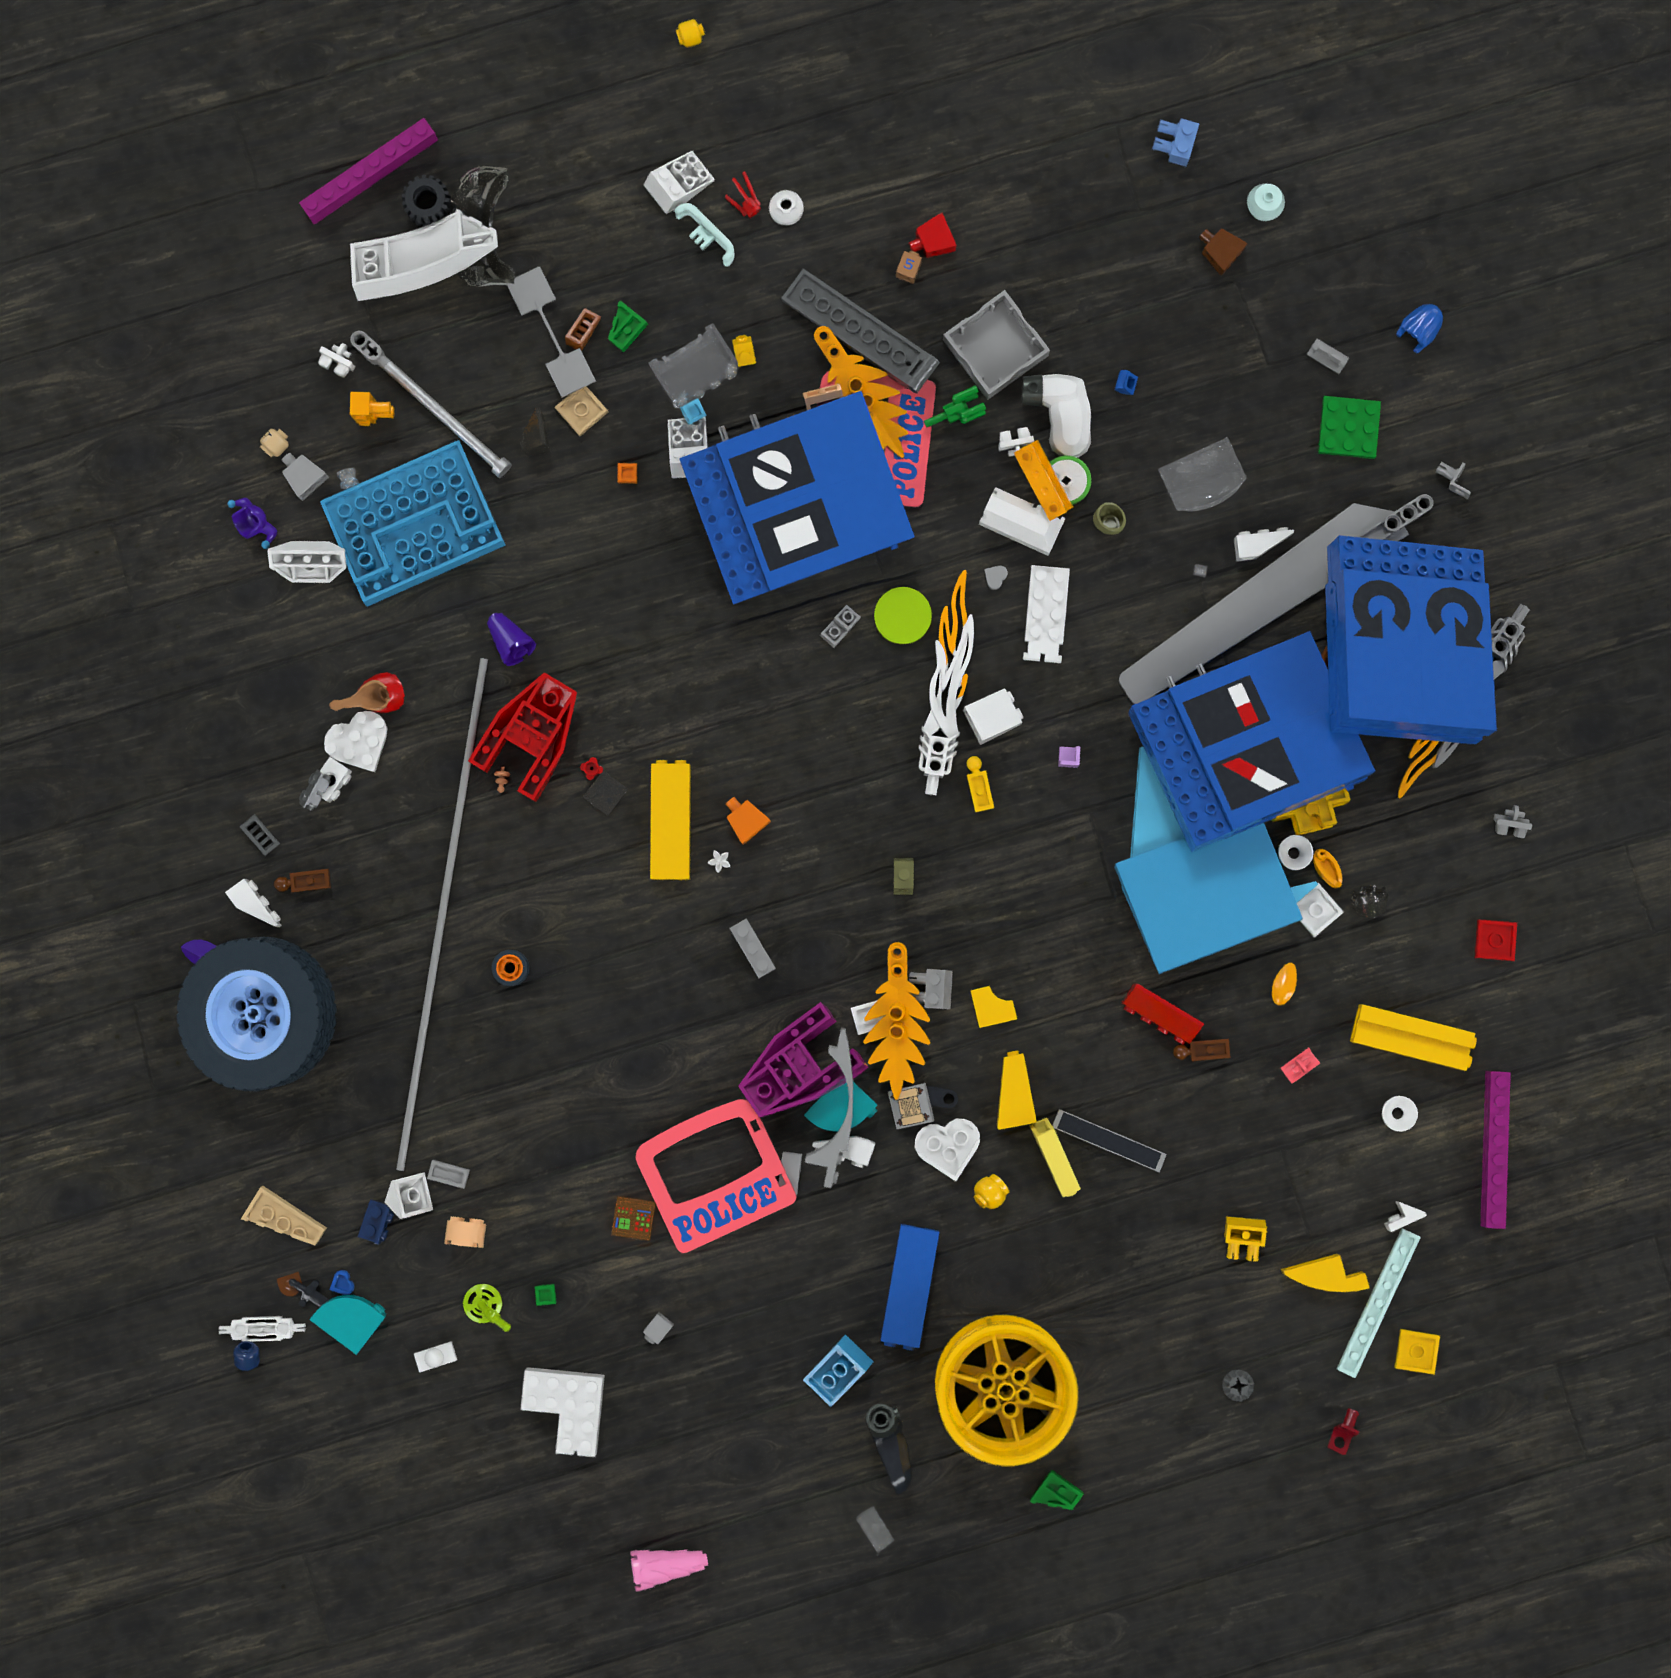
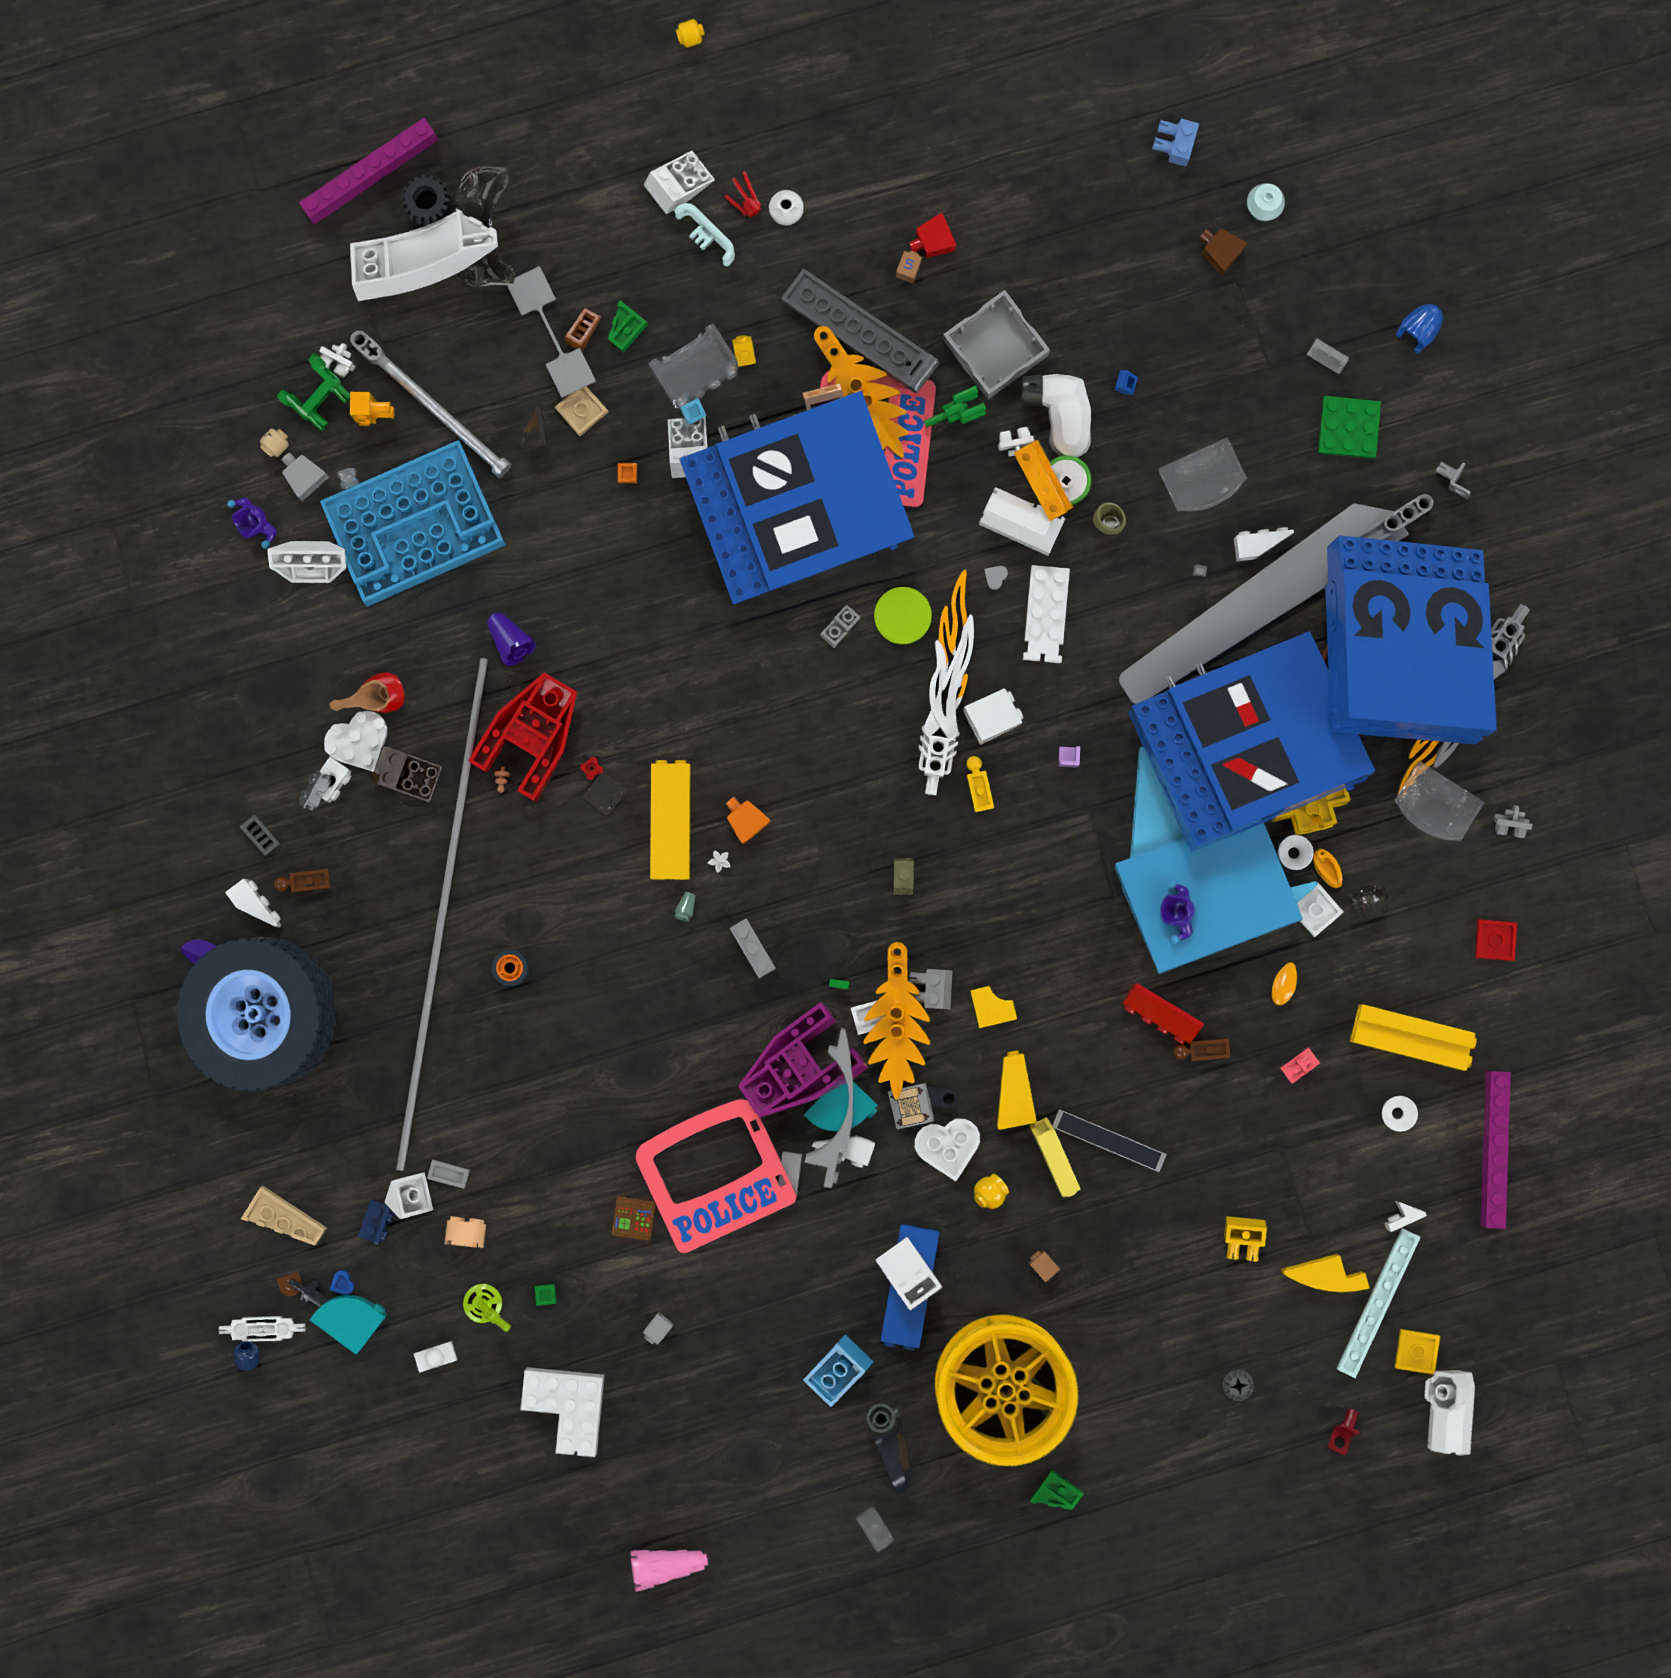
none -> green connector [277,353,350,432]
none -> dark brown slope [371,746,442,802]
none -> sand green cone [674,892,696,922]
none -> green tile [829,979,849,989]
none -> white slope [876,1237,942,1310]
none -> medium nougat brick [1029,1250,1060,1282]
none -> dark purple piece [1160,880,1195,944]
none -> clear slope [1395,761,1484,841]
none -> white brick [1425,1370,1475,1455]

